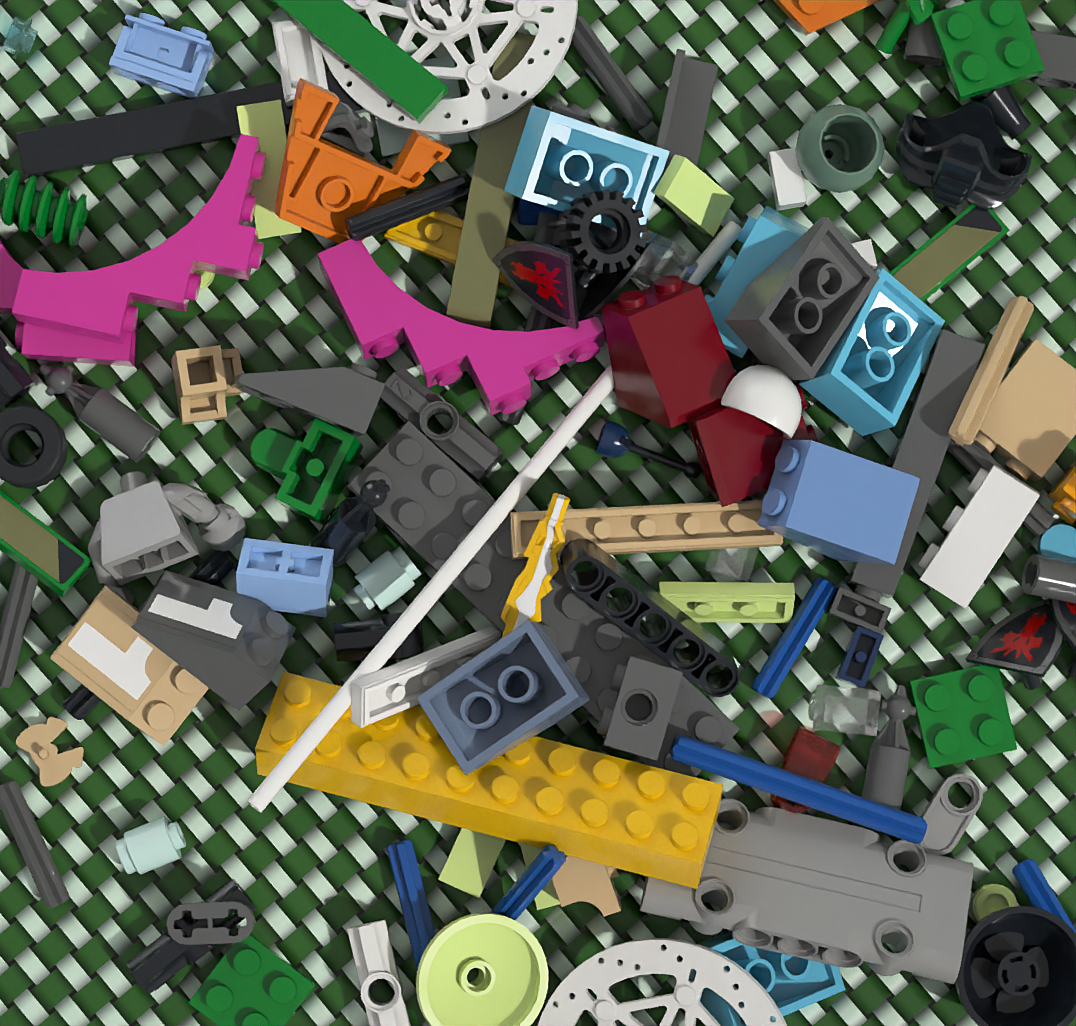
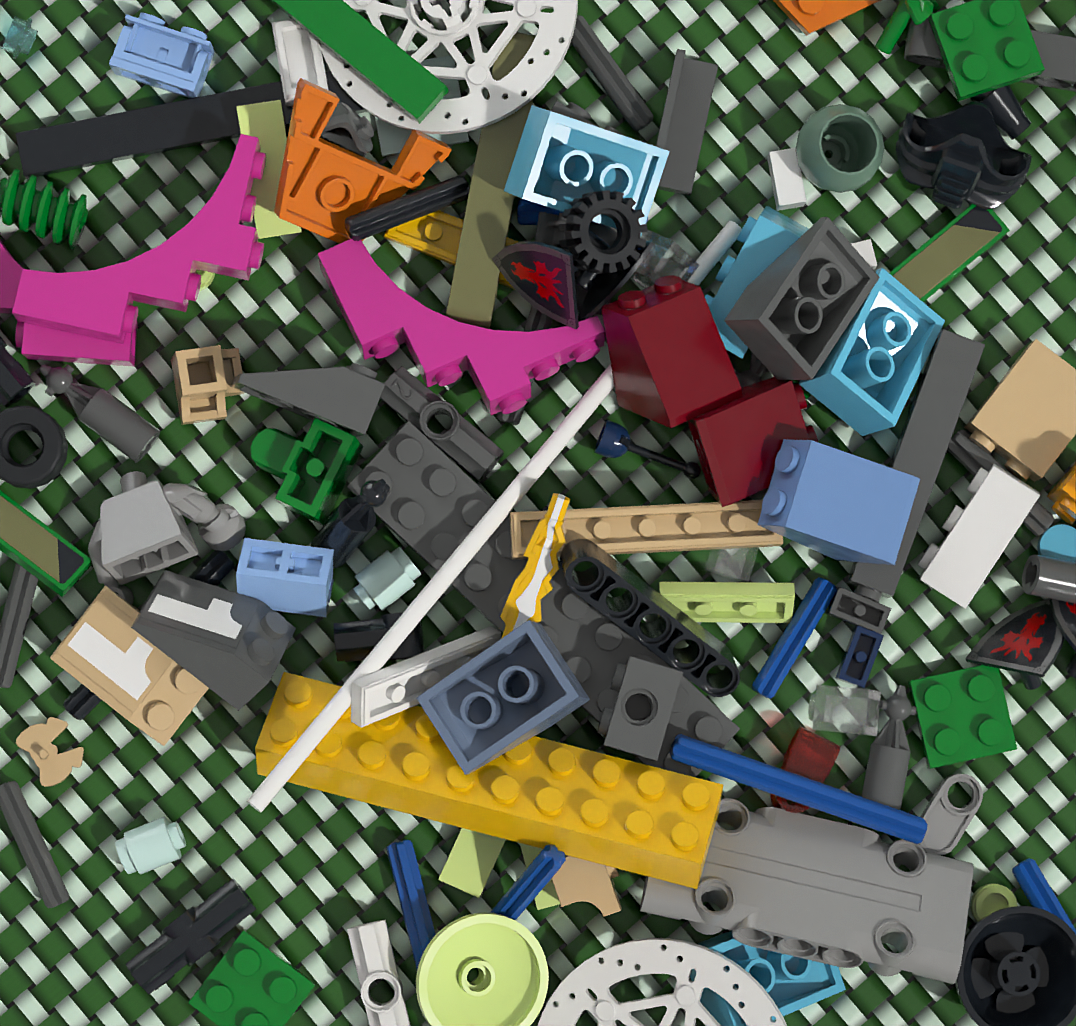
dark grey beam [166,901,255,945] -> none
yellowish green tile [654,154,734,237] -> none
white helmet [721,365,802,439] -> none
tan axle [948,296,1034,446] -> none

